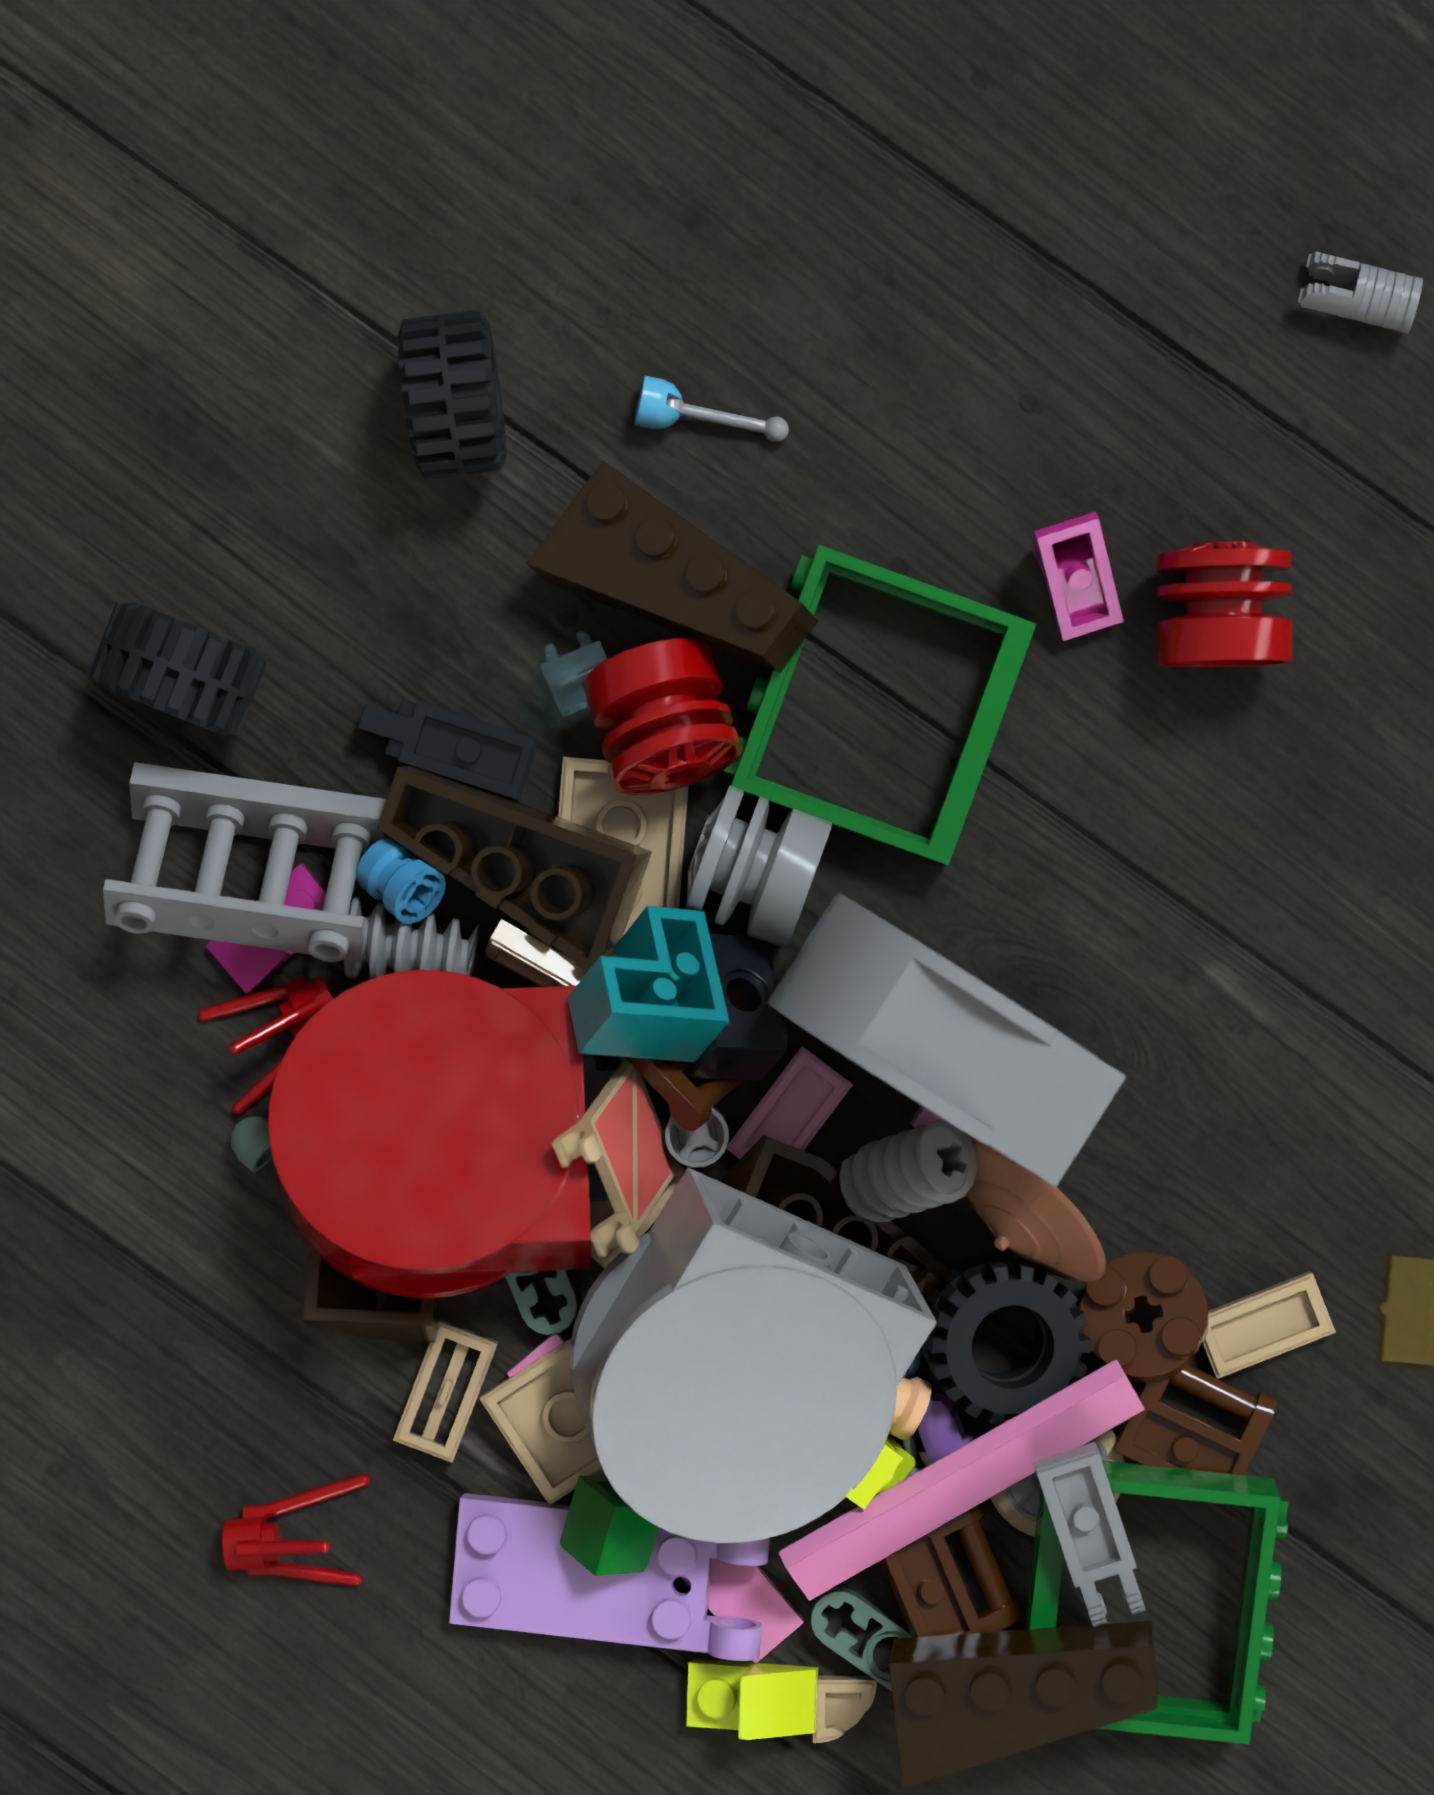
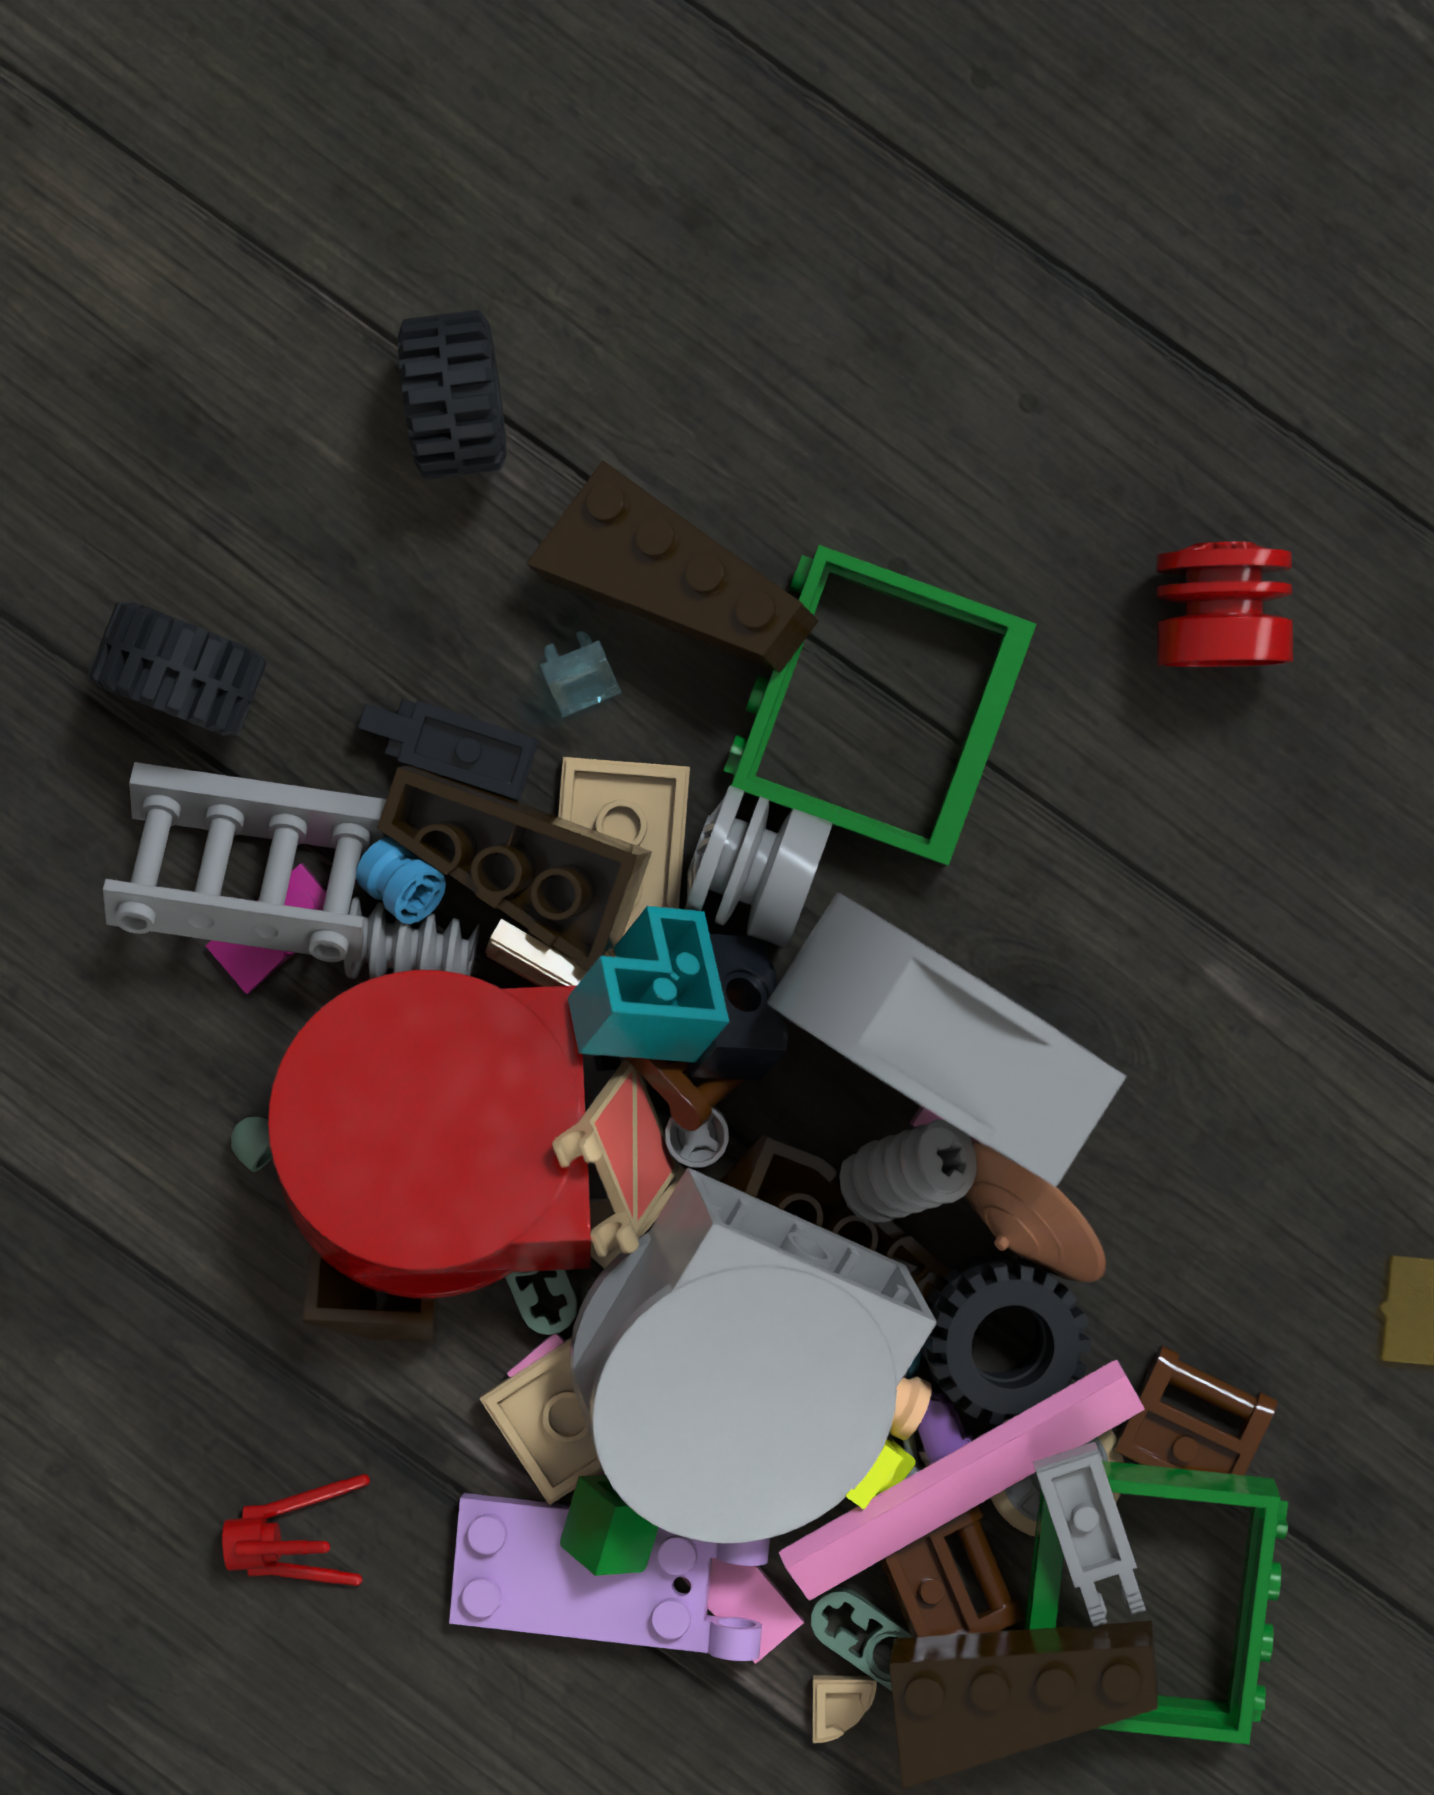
red plant [198,975,334,1115] -> none
tan tile [393,1319,499,1463] -> none
red wheel [582,638,743,795] -> none
hinge [634,375,789,442] -> none
neon yellow slope [686,1658,818,1740] -> none
bright pink tile [726,1046,853,1159] -> none
dark pink slope [1032,511,1124,641] -> none
reddish brown plate [1080,1252,1209,1383] -> none
tan tile [1202,1271,1336,1379] -> none
light grey hinge [1298,251,1423,334] -> none

